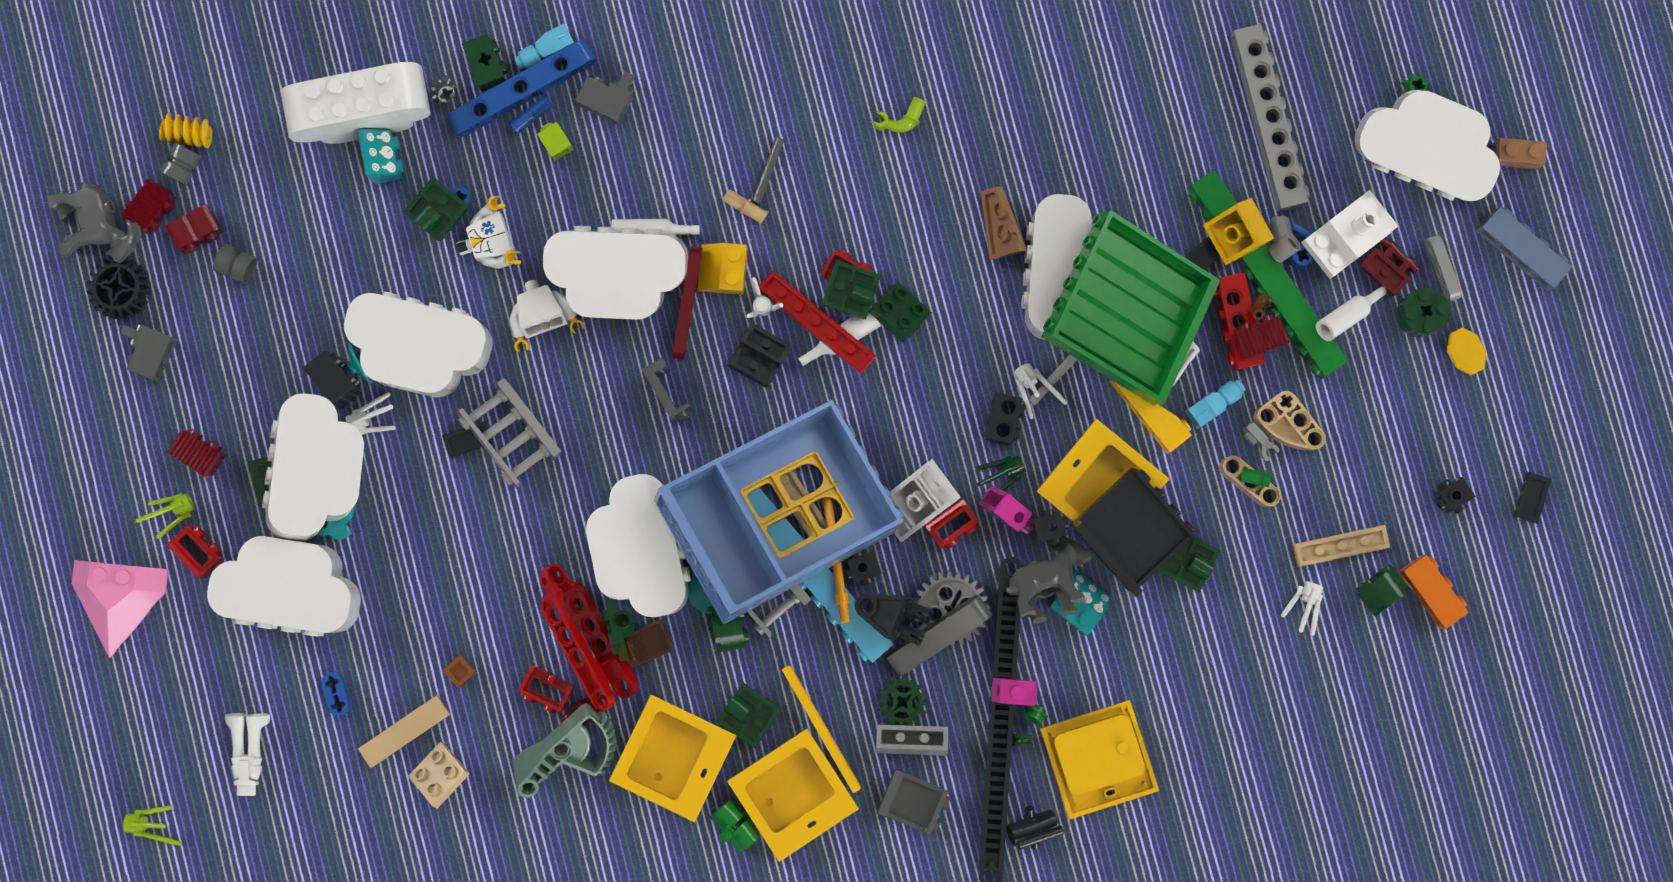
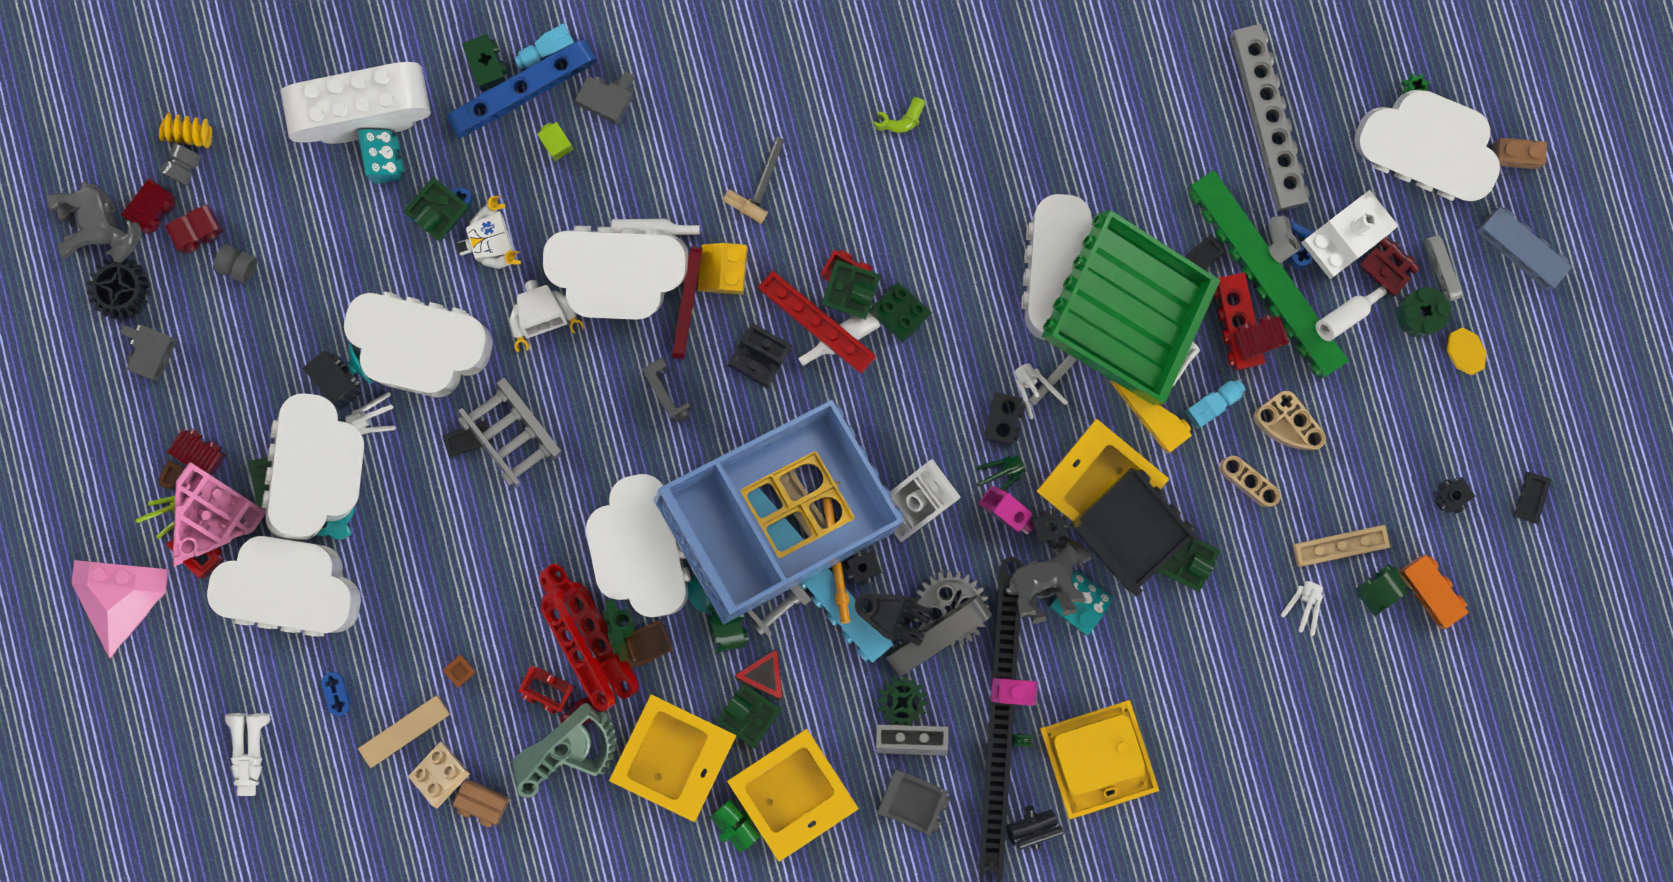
lime plant [123,805,182,846] -> none
dark grey gear [427,75,457,105] -> none
blue axle [509,96,553,134] -> none
white plant [746,277,783,318] -> none
yellow tile [782,665,861,793] -> none
red window [924,499,979,550] -> none
medium nougat wing [981,187,1027,260] -> none
green plate [1024,704,1048,725] -> none
yellow slope [1203,198,1274,266] -> none
green pin [1240,467,1271,489] -> none
light grey plate [1242,422,1279,461] -> none
reddish brown arm [1251,294,1272,320] -> none
none -> reddish brown tile [159,460,186,489]
none -> bright pink wedge [173,462,266,567]
none -> medium nougat brick [453,779,510,827]
none -> piece [735,650,783,700]

